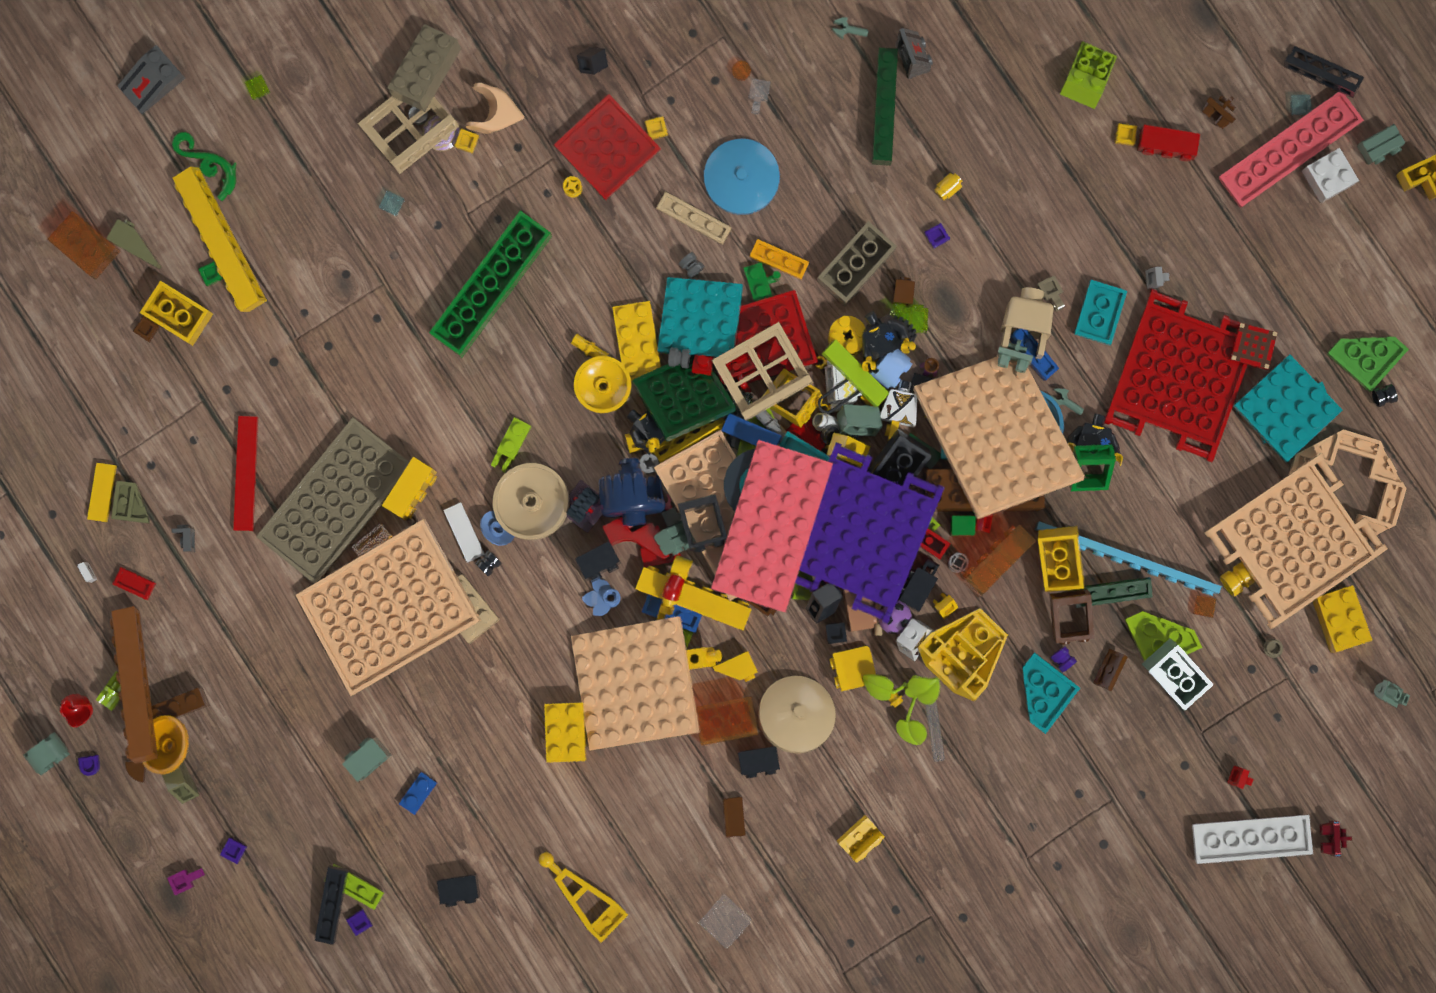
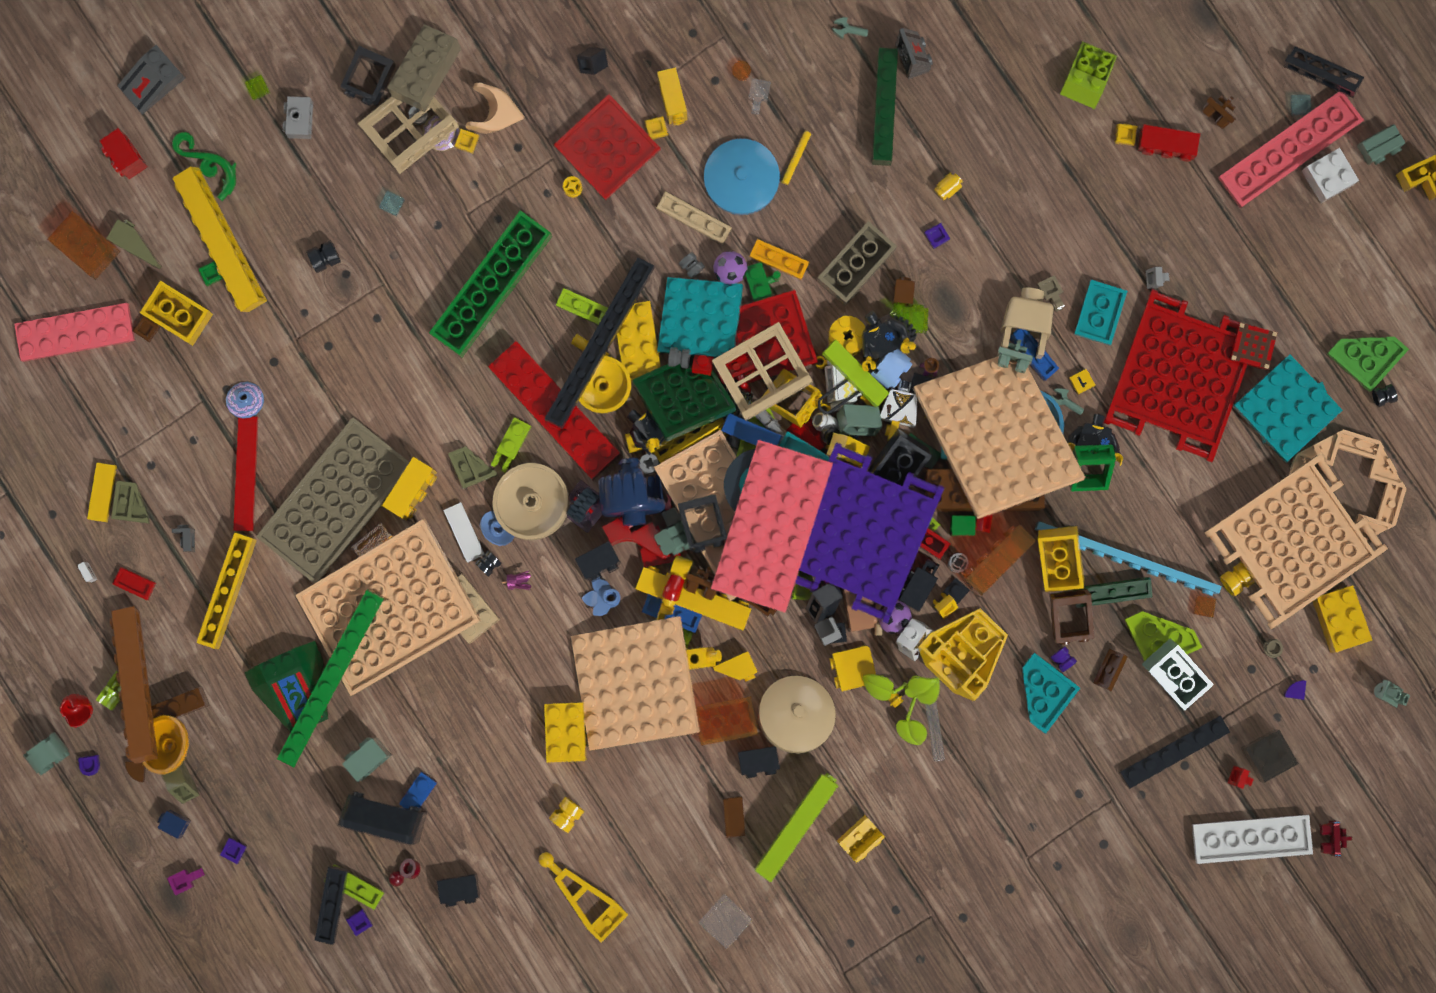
none -> coral plate [14,303,135,362]
none -> red brick [99,128,148,180]
none -> dark blue brick [158,810,191,839]
none -> yellow brick [196,532,257,649]
none -> dish [226,382,264,418]
none -> dark green wedge [244,641,329,733]
none -> green plate [277,589,384,768]
none -> light grey brick [283,97,313,139]
none -> black wheel [306,240,341,273]
none -> black windscreen [337,791,427,845]
none -> black window [340,46,396,106]
none -> dark red plate [389,859,420,887]
none -> olive wing [448,446,497,489]
none -> red brick [488,341,621,481]
none -> flat silver piece [502,570,531,590]
none -> black plate [545,257,655,429]
none -> yellow wheel [549,796,585,833]
none -> lime plate [556,288,608,325]
none -> yellow window [657,67,687,126]
none -> reddish brown hips [686,566,719,601]
none -> medium lavender piece [713,251,747,284]
none -> lime brick [754,773,838,882]
none -> yellow bar [781,131,811,185]
none -> light grey panel [814,616,842,646]
none -> black plate [943,578,970,605]
none -> yellow tile [1069,369,1095,395]
none -> black plate [1119,715,1230,789]
none -> clear smoke brick [1241,729,1299,783]
none -> dark purple tile [1284,680,1306,700]

